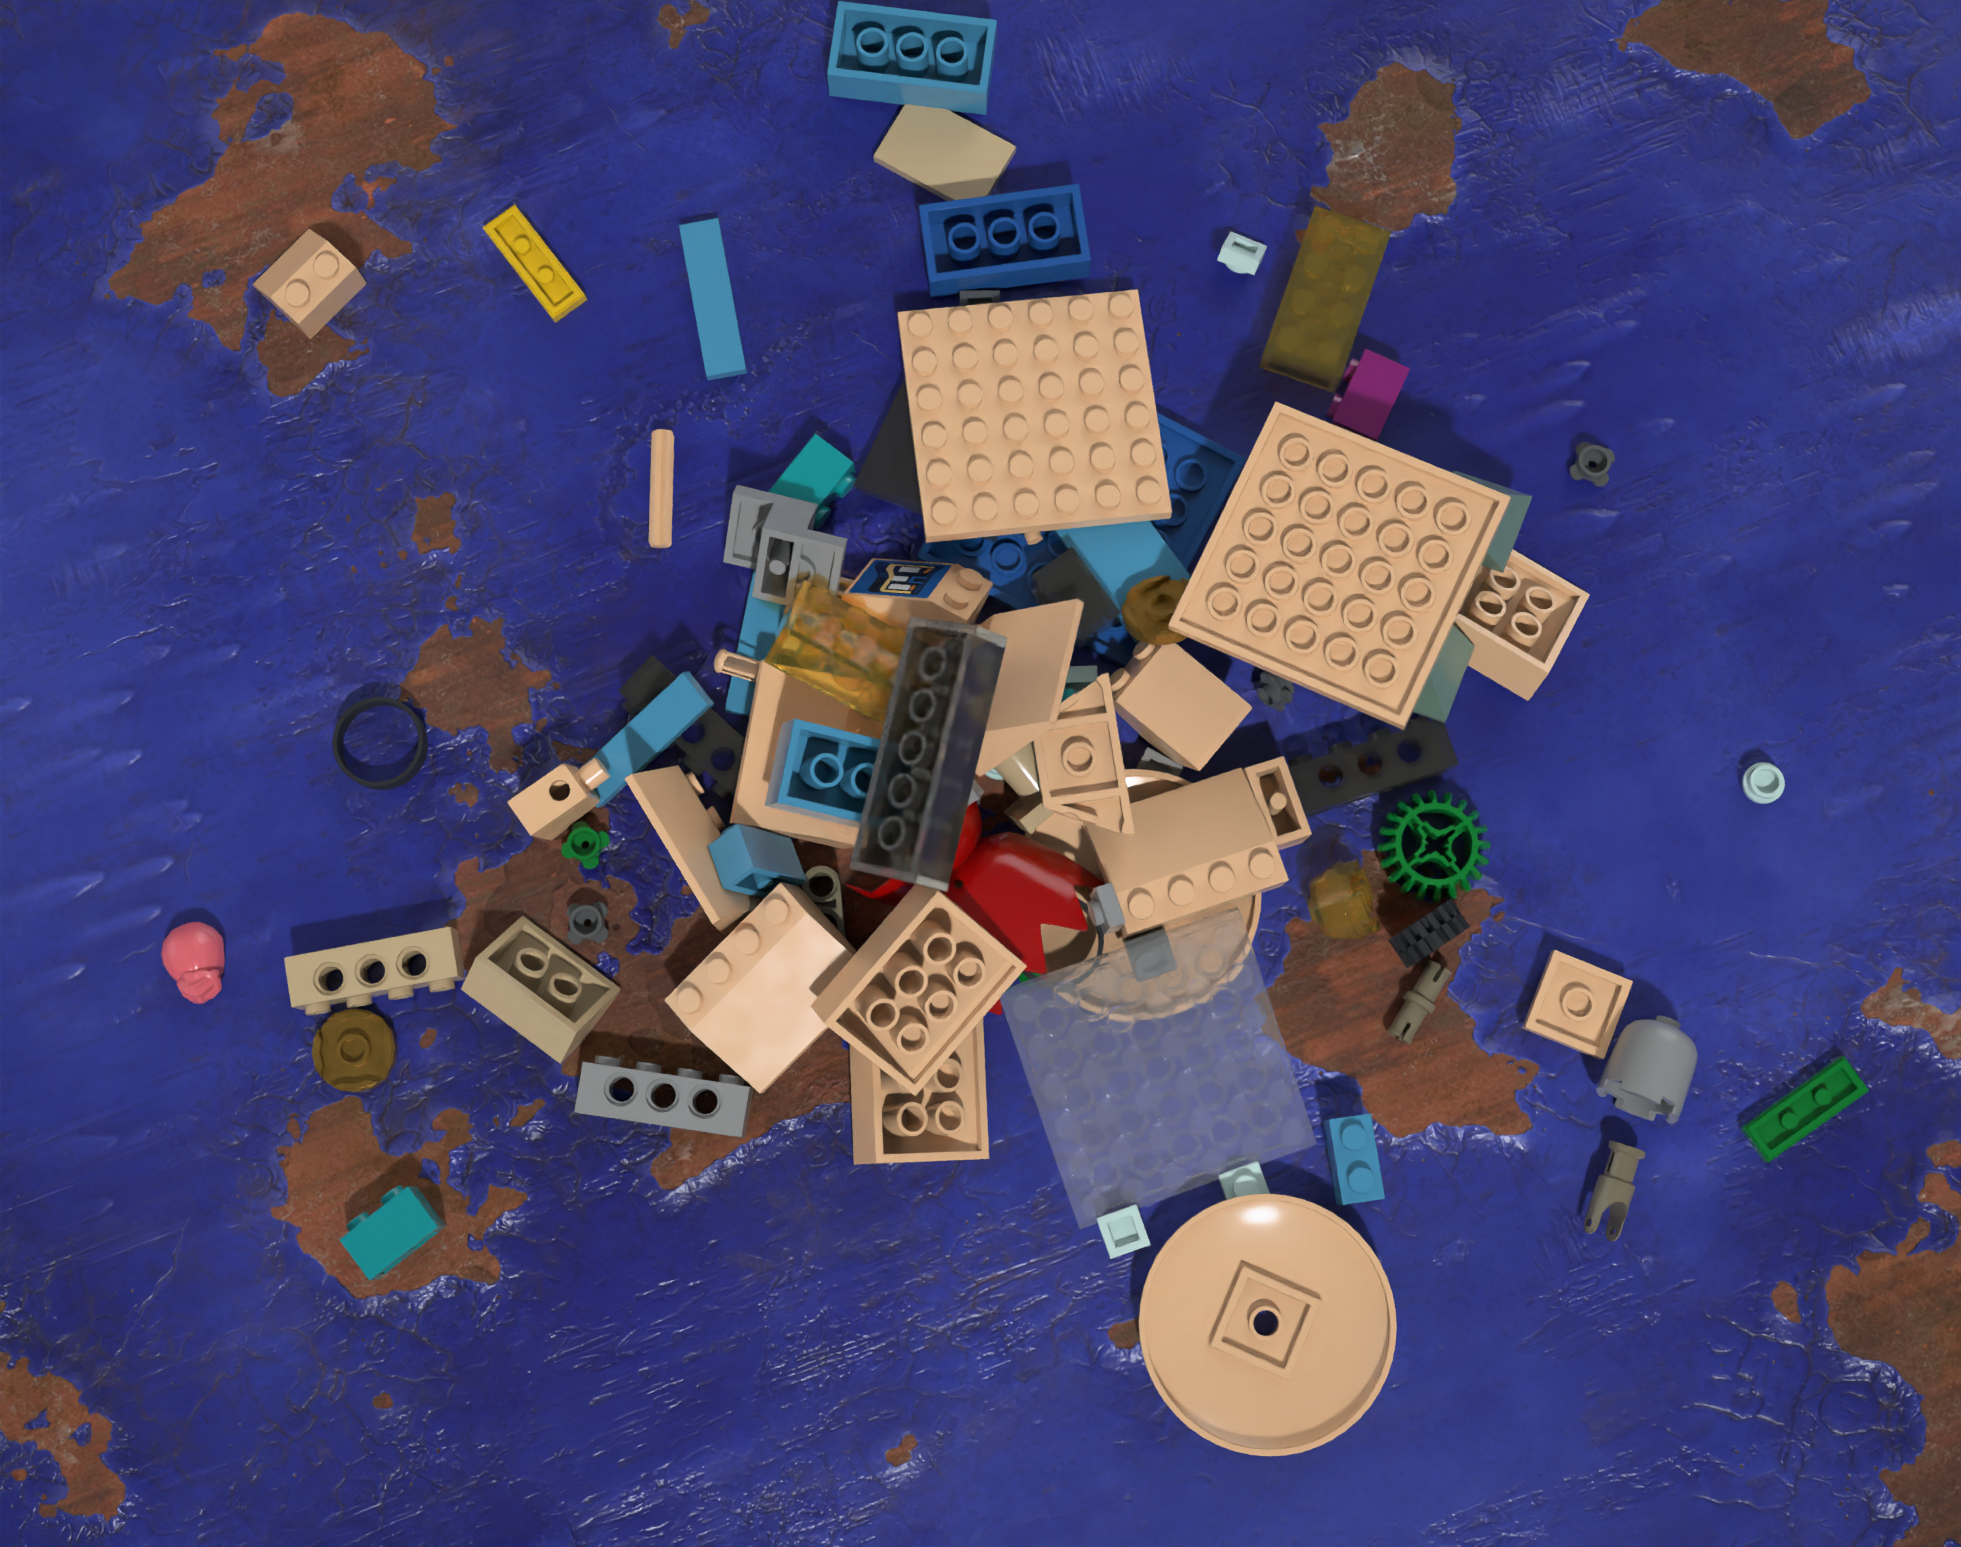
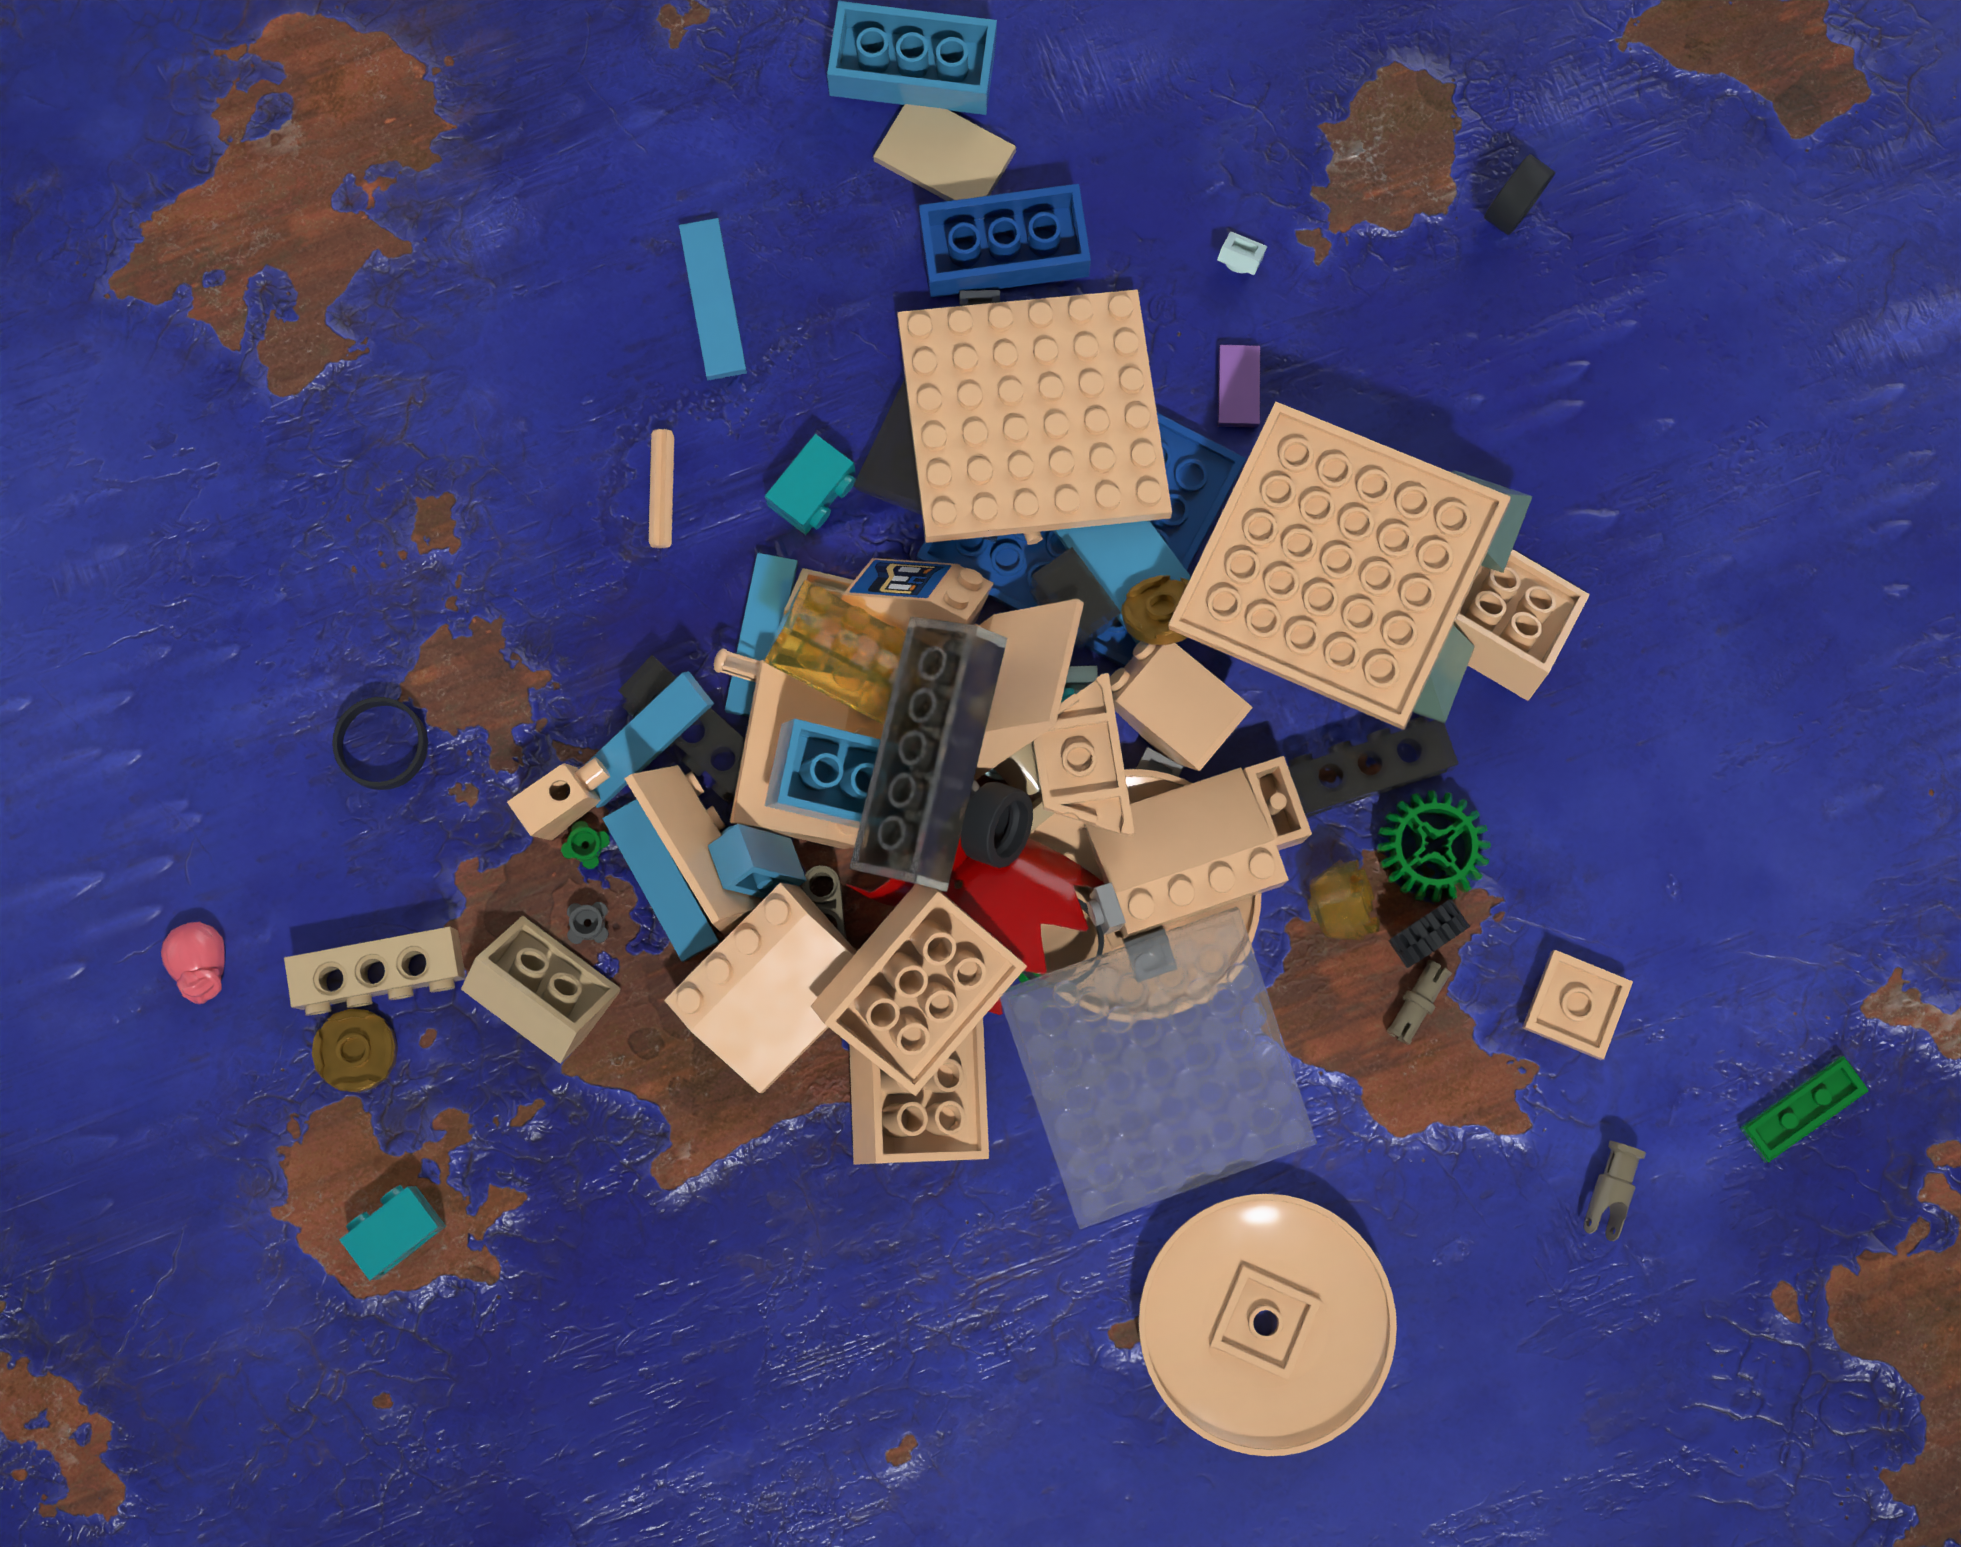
light nougat slope [252,229,367,339] -> none
yellow tile [483,204,587,323] -> none
light grey brick [574,1056,753,1138] -> none
light grey bracket [723,485,848,616] -> none
light aqua plate [1096,1204,1151,1259] -> none
light aqua plate [1217,1161,1270,1200] -> none
dark grey plate [1253,671,1295,712] -> none
clear yellow brick [1259,206,1392,393] -> none
dark azure brick [1323,1113,1385,1205] -> none
magenta piece [1326,349,1410,442] -> none
dark grey plate [1569,442,1615,487] -> none
light grey cylinder [1596,1016,1698,1124] -> none
light aqua plate [1742,762,1785,804] -> none
none -> dark azure tile [602,799,719,963]
none -> black tyre [960,782,1033,868]
none -> medium lavender tile [1218,345,1260,428]
none -> black tyre [1484,154,1555,235]

